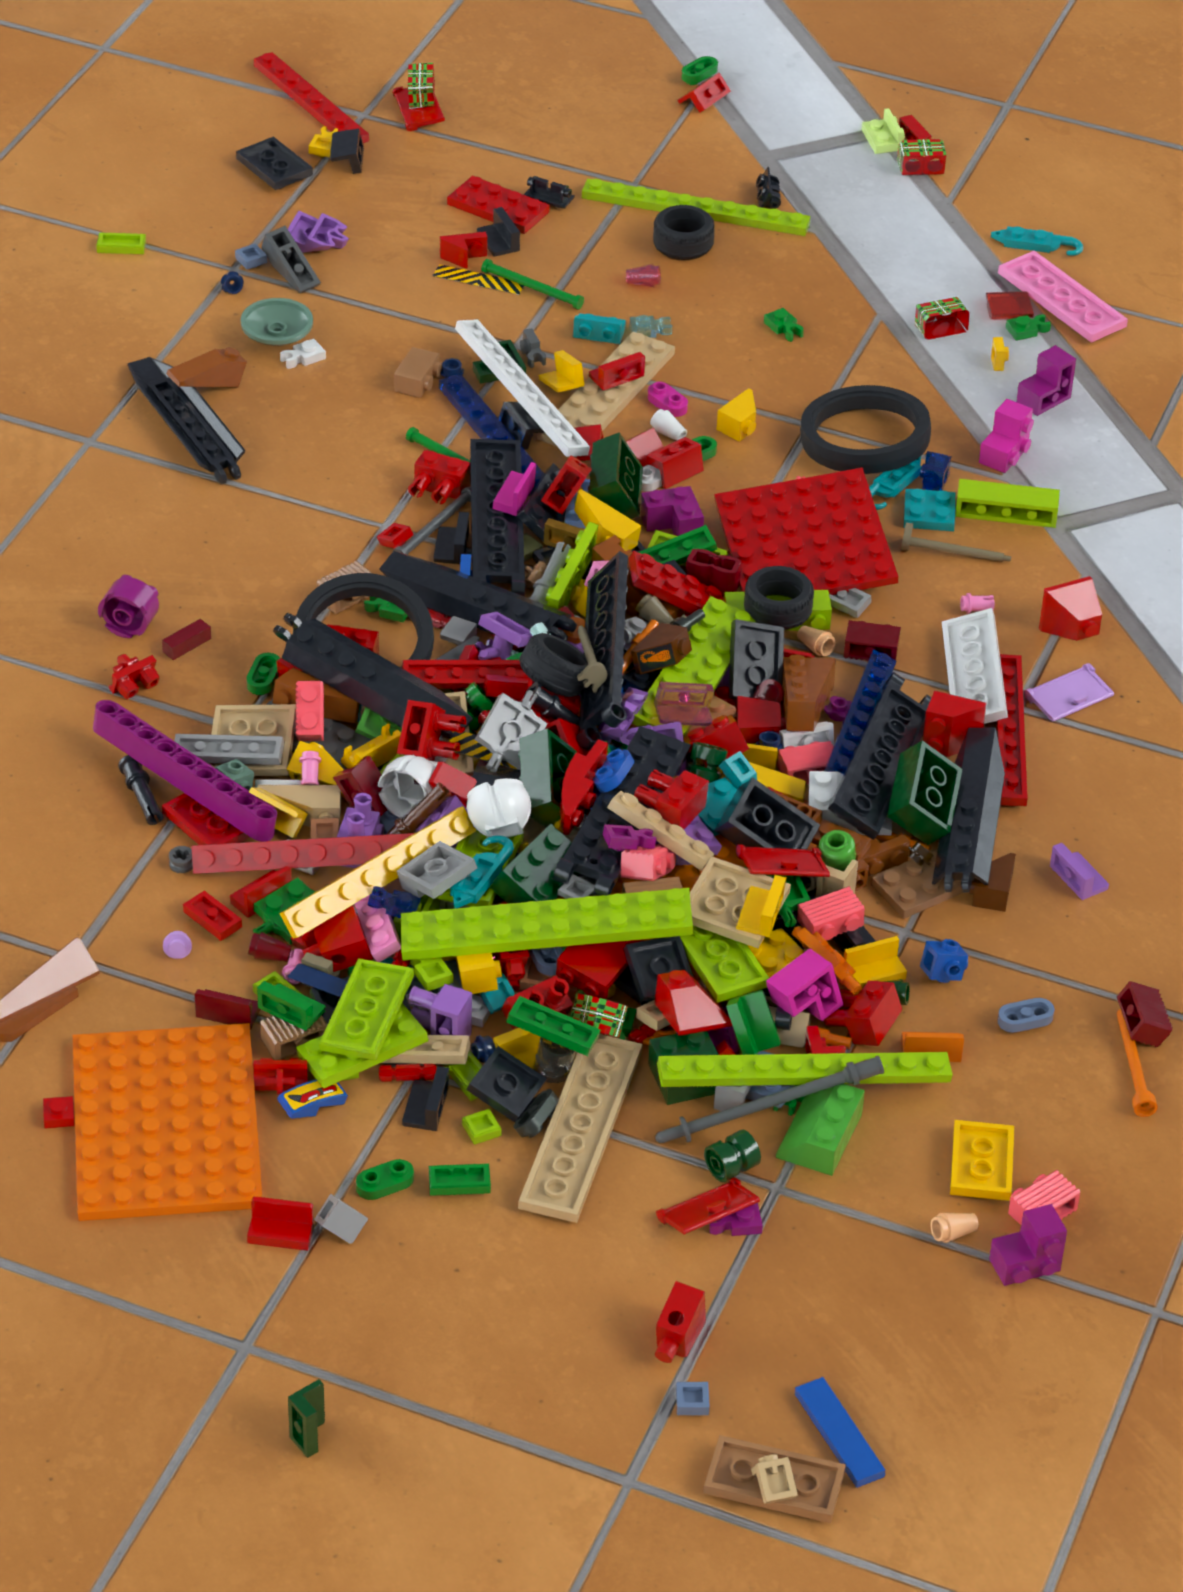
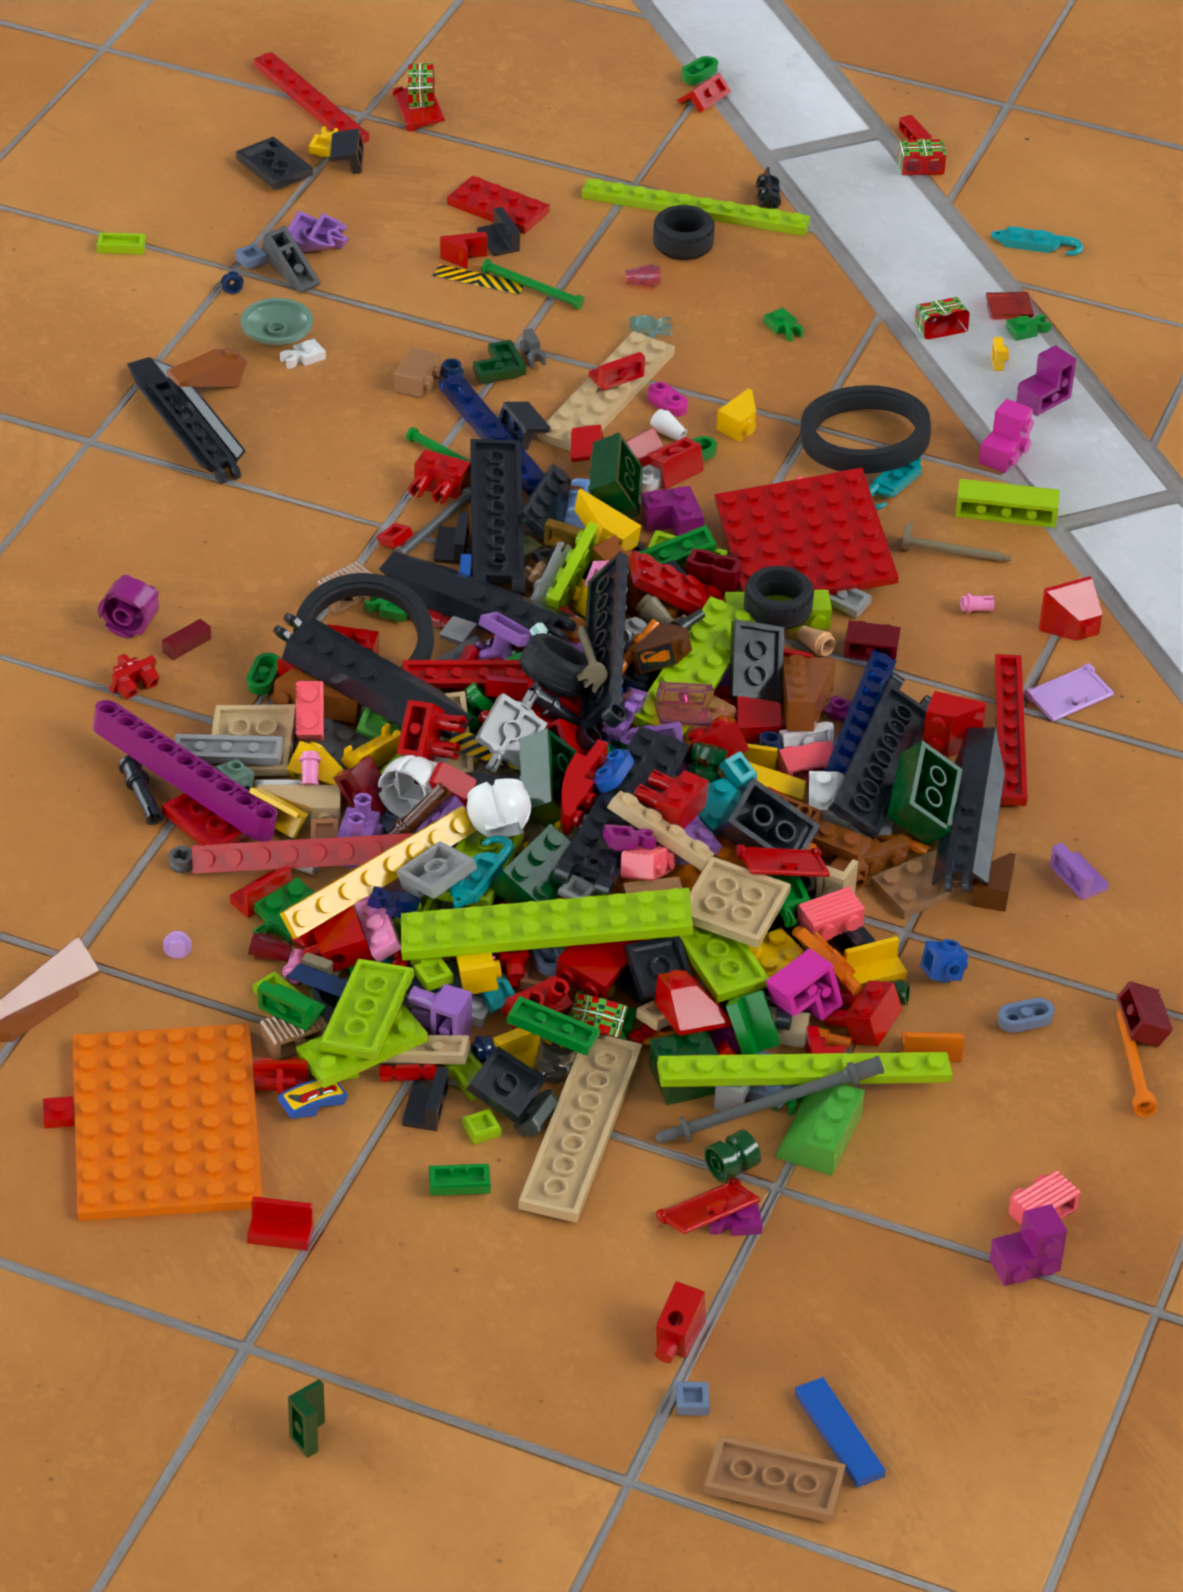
red plate [183,890,242,941] -> none
dark red panel [195,989,261,1030] -> none
light grey panel [314,1194,368,1244] -> none
green plate [356,1159,414,1200] -> none
white plate [455,320,590,457] -> none
dark pink panel [493,462,536,516] -> none
black hinge [524,176,575,209] -> none
yellow panel [538,350,585,393] -> none
red torso [541,455,592,514] -> none
teal bracket [573,313,626,344] -> none
yellow panel [736,875,786,937] -> none
tan bracket [751,1454,798,1504] -> none
dark red tile [752,679,784,704] -> none
bright green head [819,830,856,871] -> none
yellowish green bracket [861,108,905,154] -> none
teal plate [903,489,956,532] -> none
dark brown plate [908,842,934,867] -> none
clear blue brick [920,451,951,491] -> none
light nougat cone [931,1213,979,1243] -> none
white plate [942,608,1008,724] -> none
yellow plate [950,1120,1014,1201] -> none
bright pink plate [998,251,1128,343] -> none

